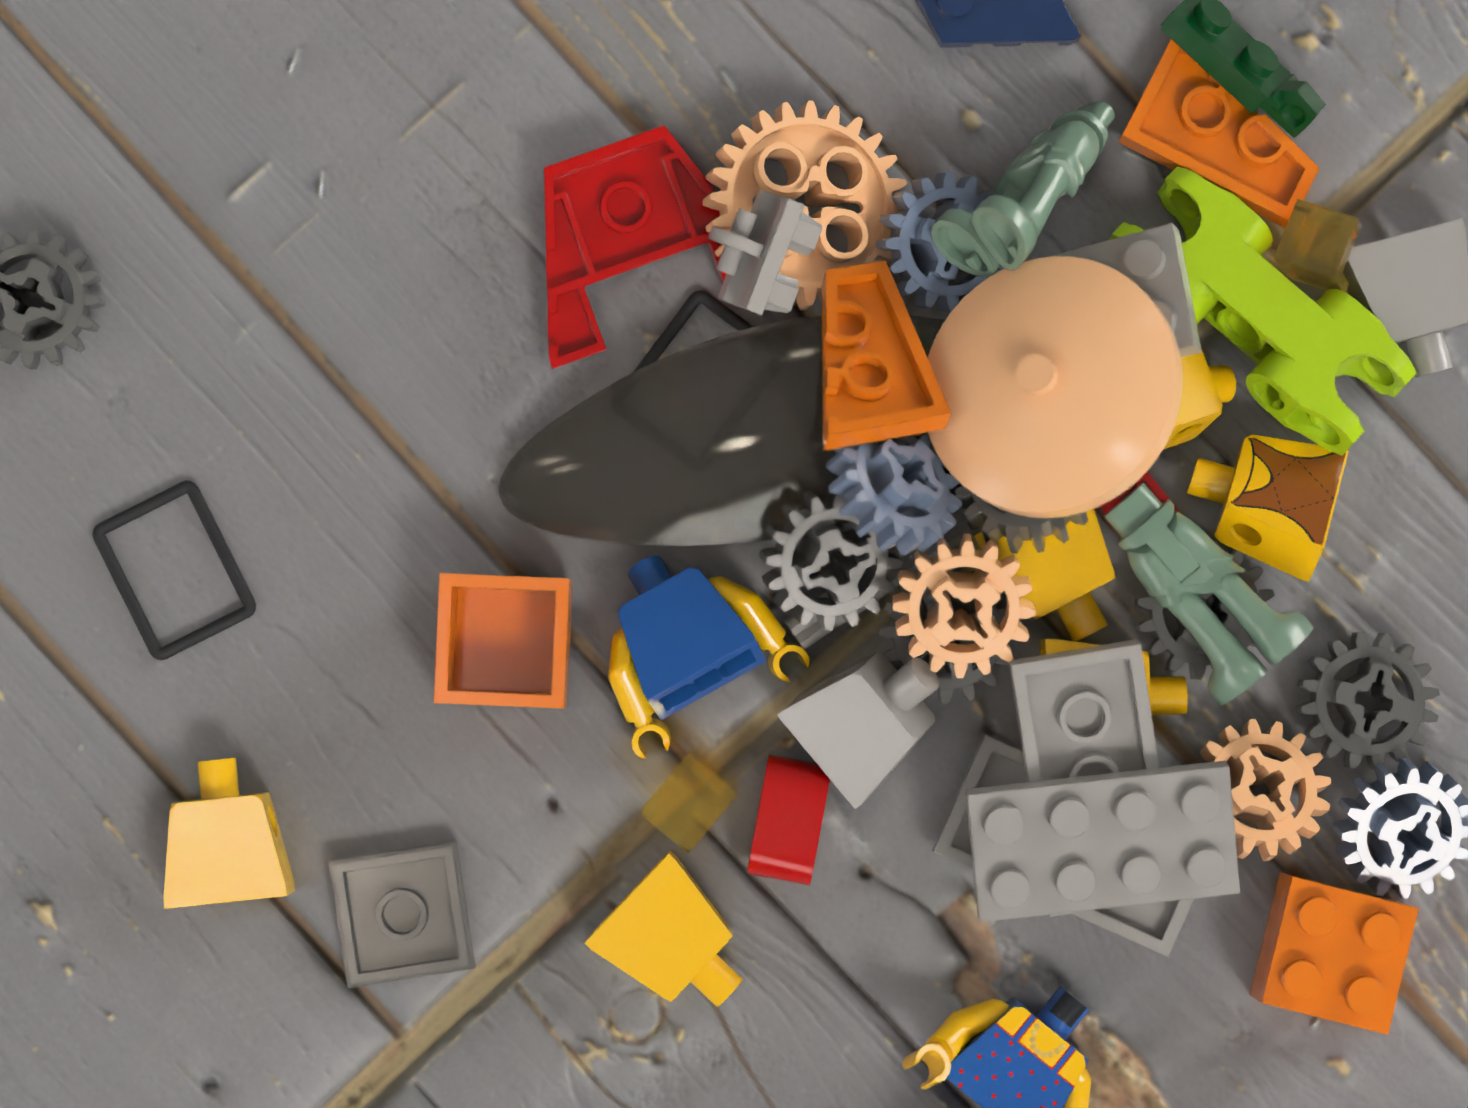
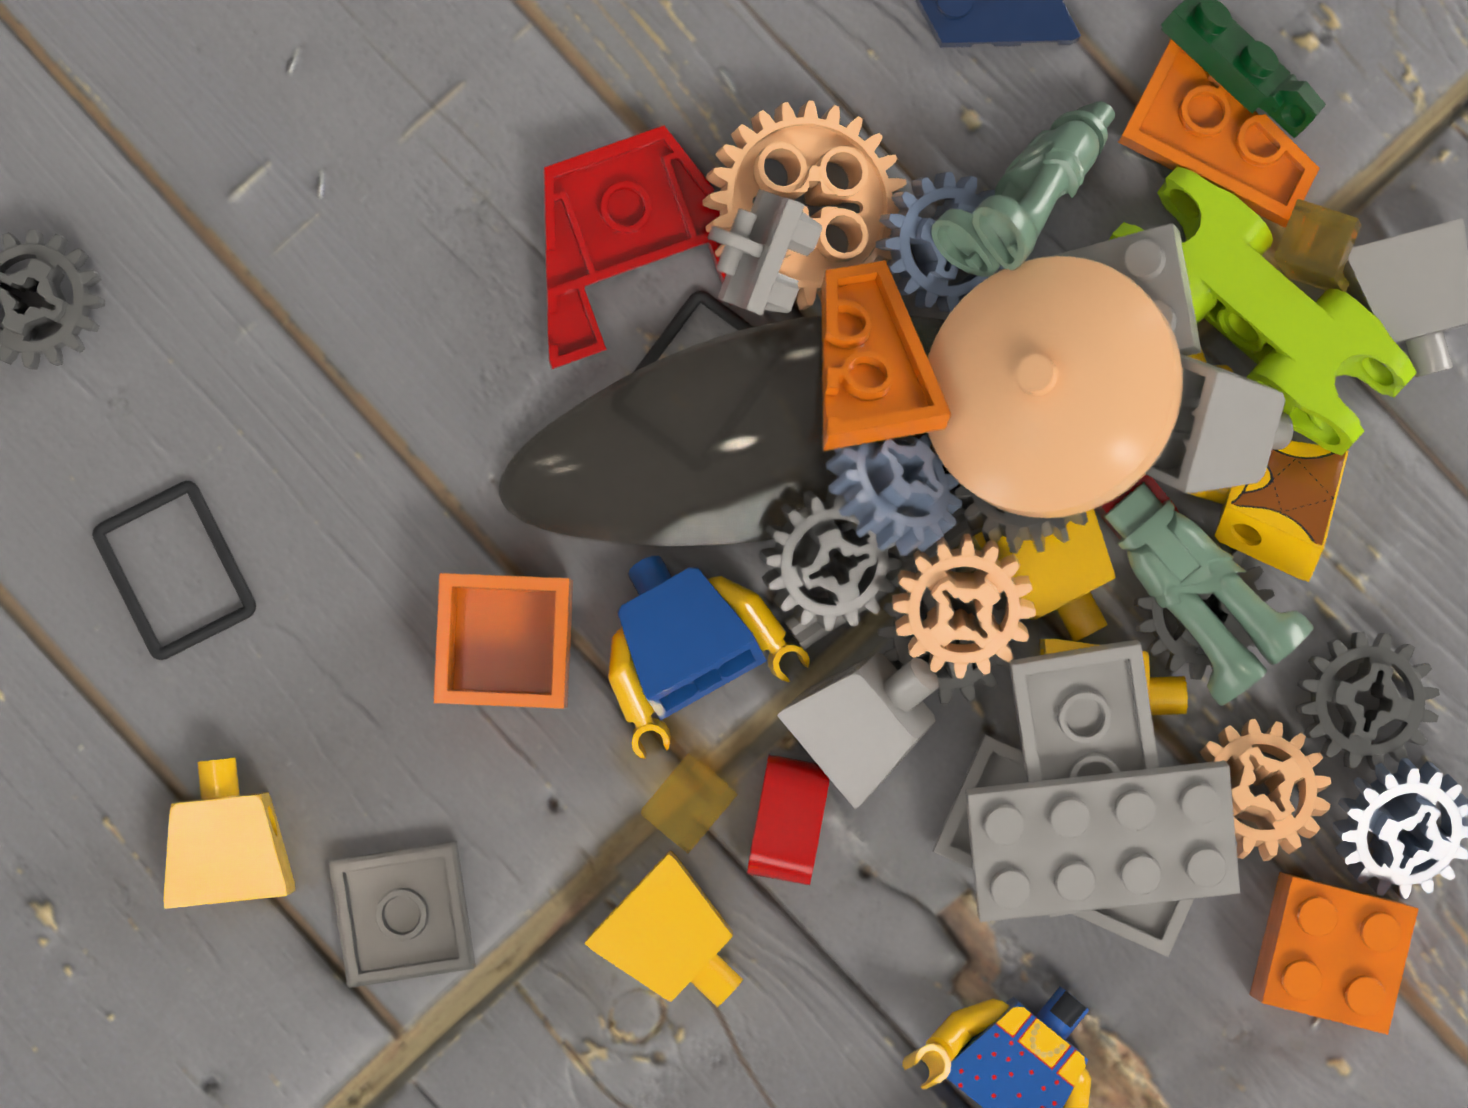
none -> light grey torso [1145,354,1293,493]

